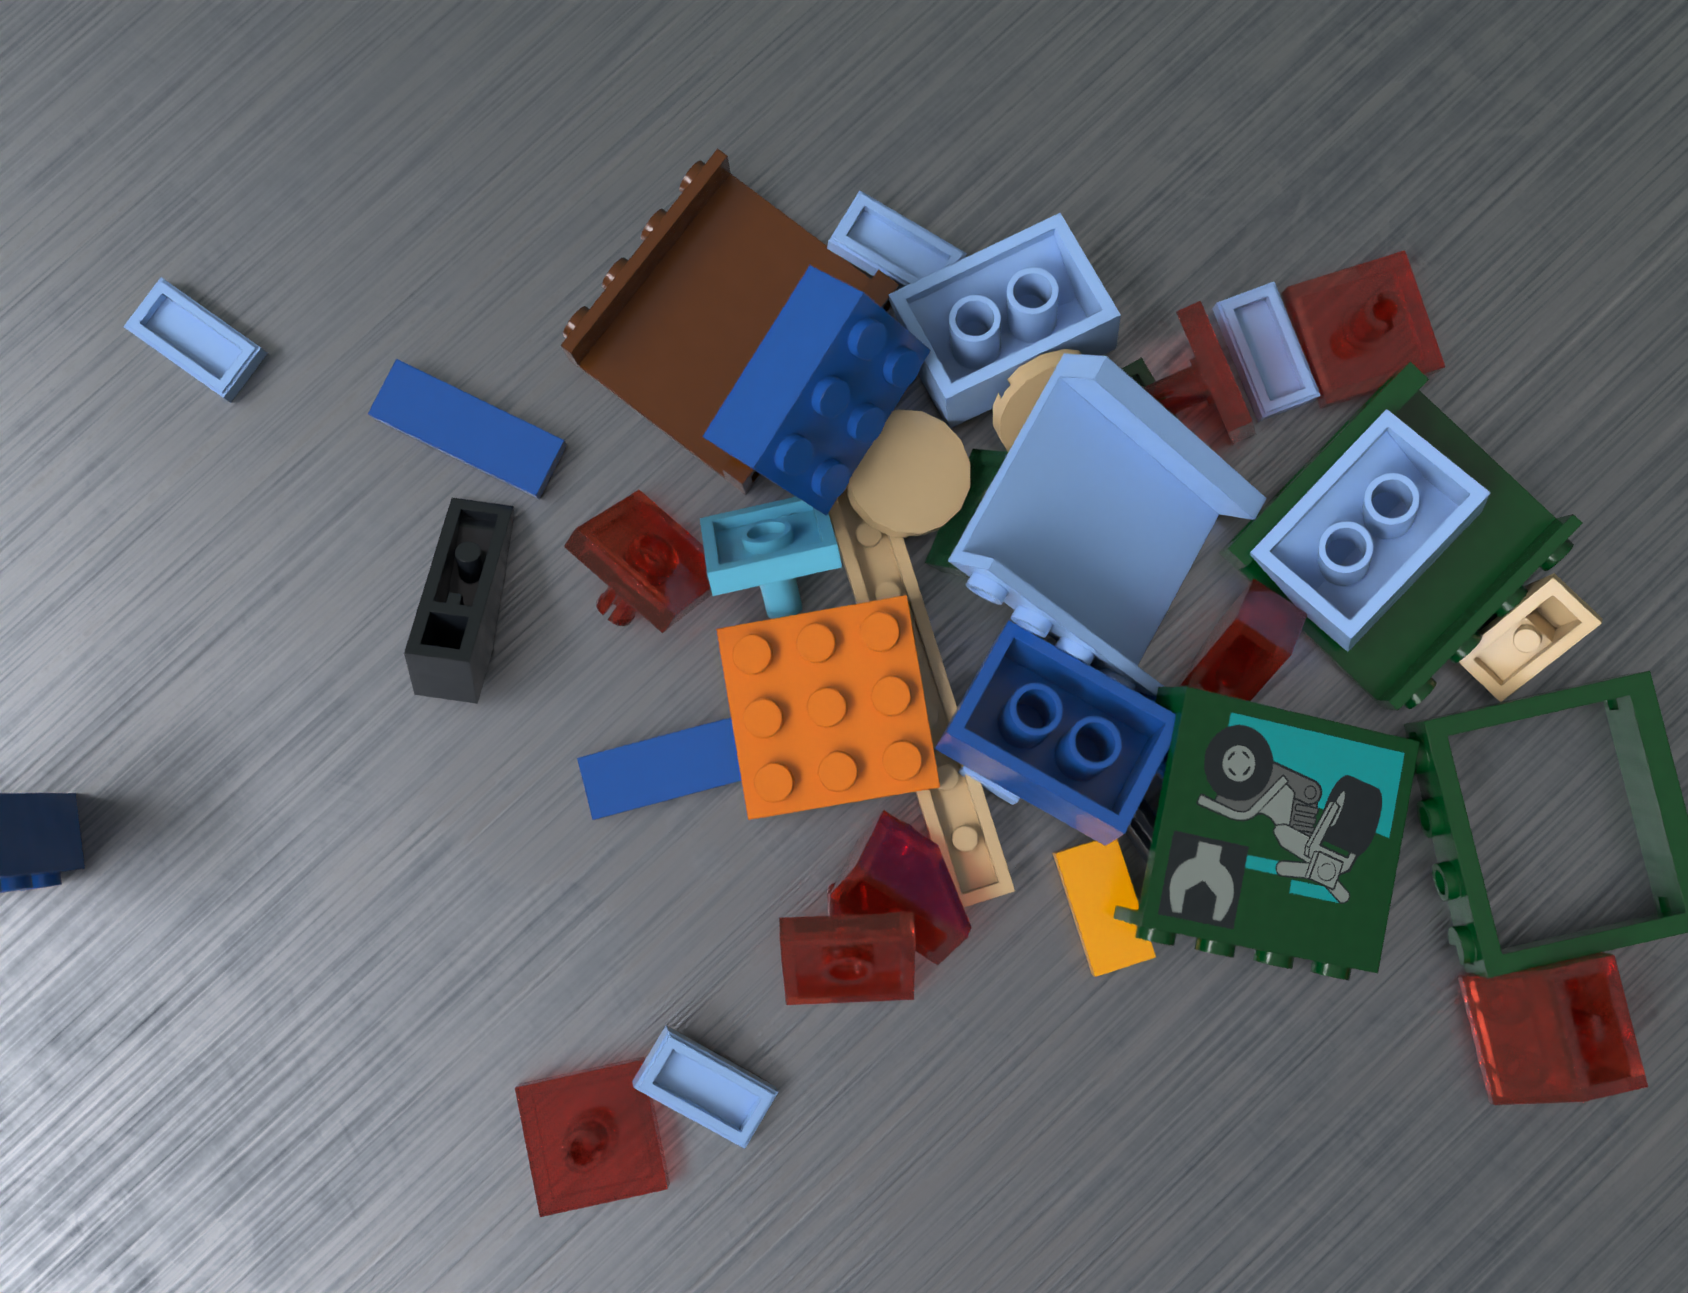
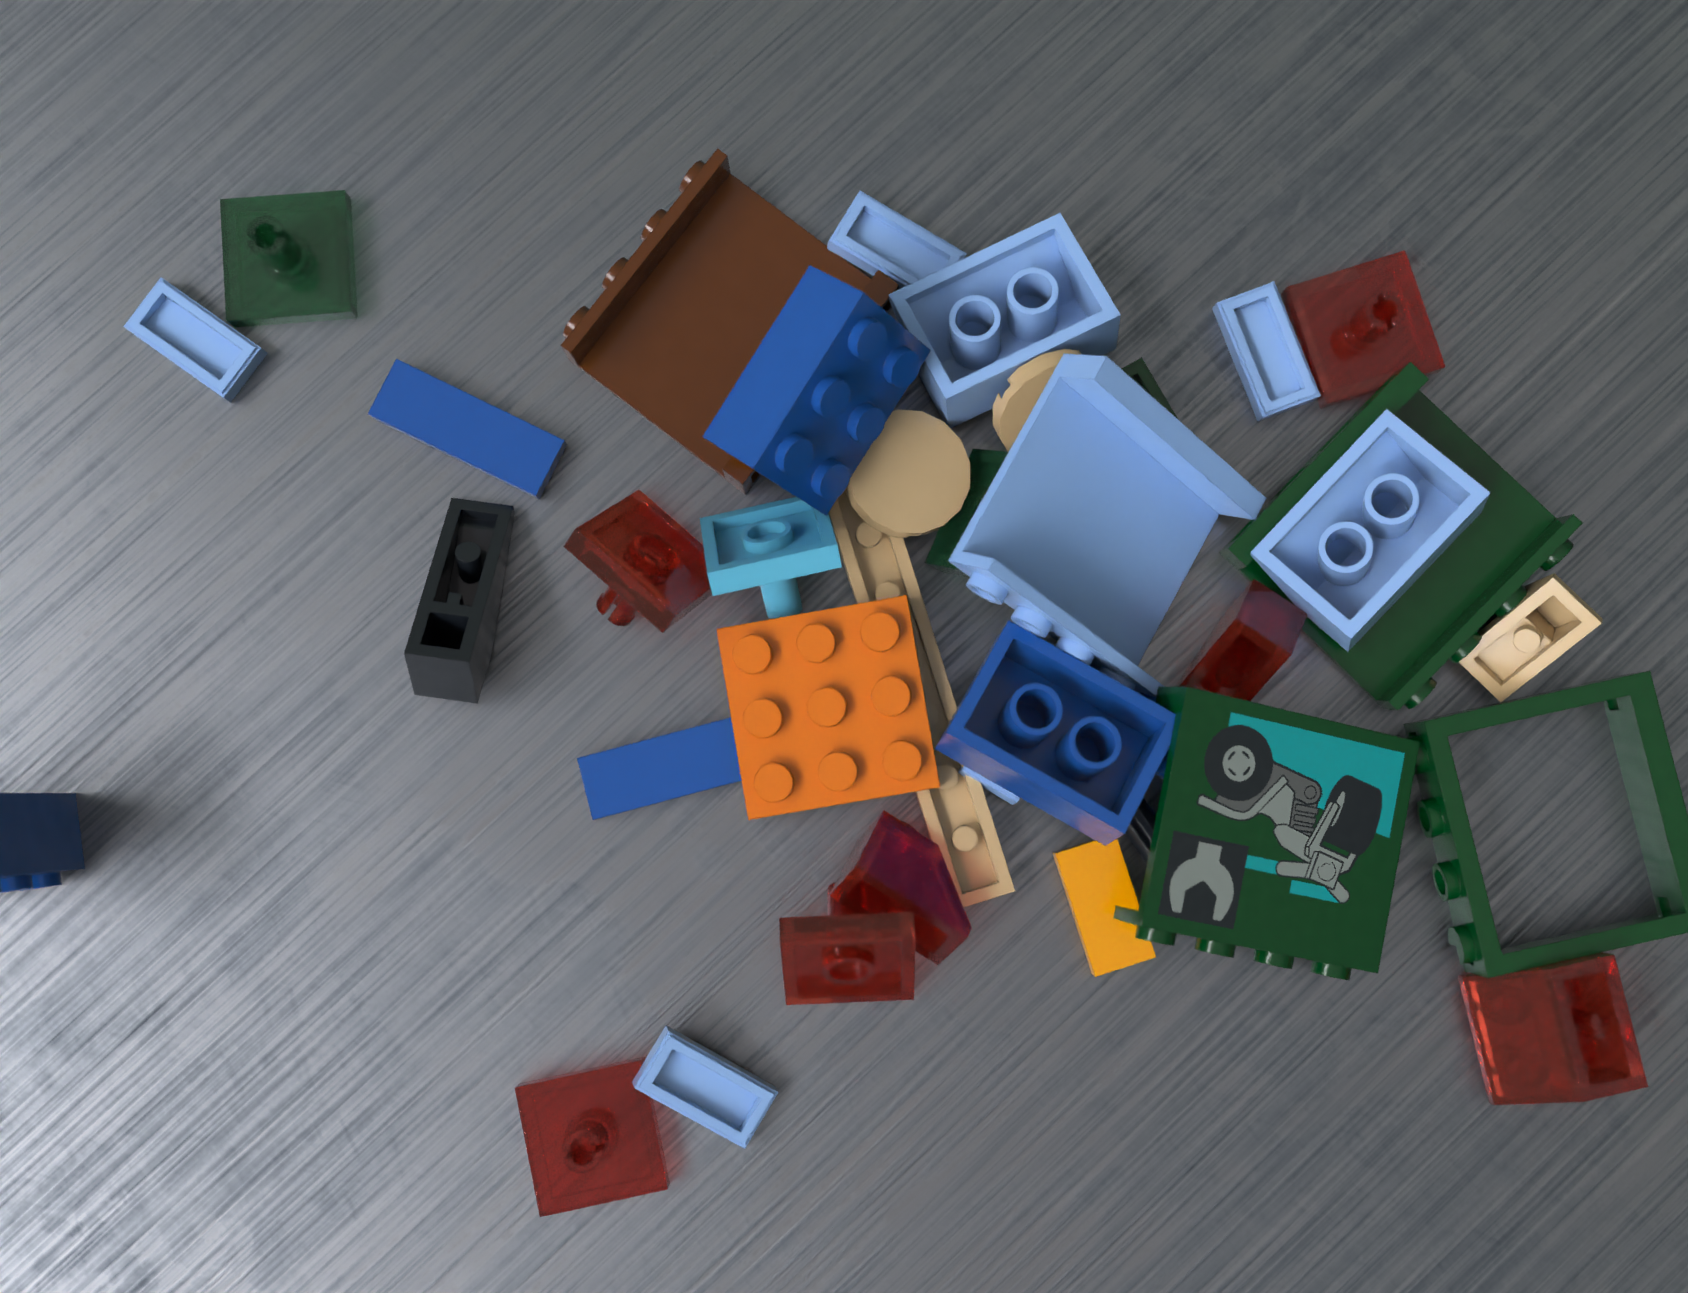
clear red tile [1141,300,1256,444] -> none
none -> clear green tile [220,190,358,328]

